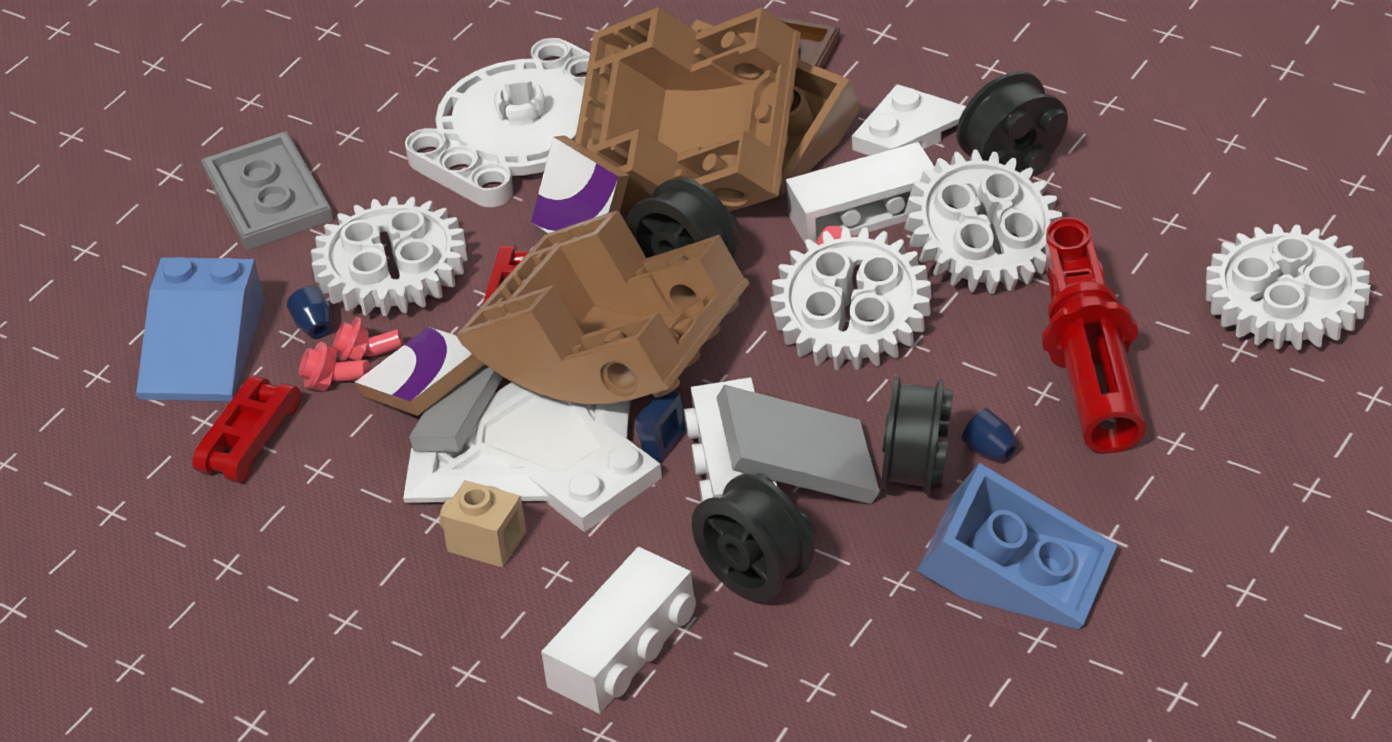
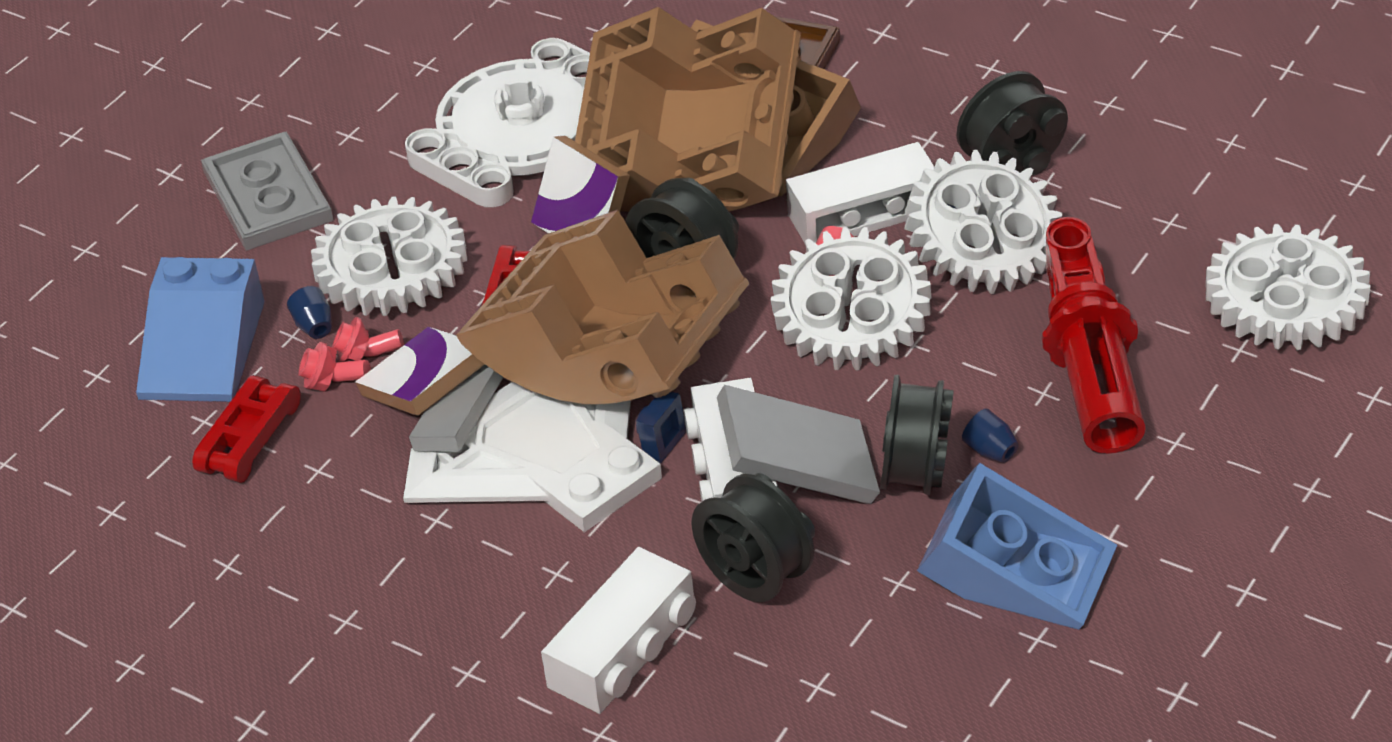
tan brick [439,480,527,568] -> none
white wing [852,84,966,156] -> none

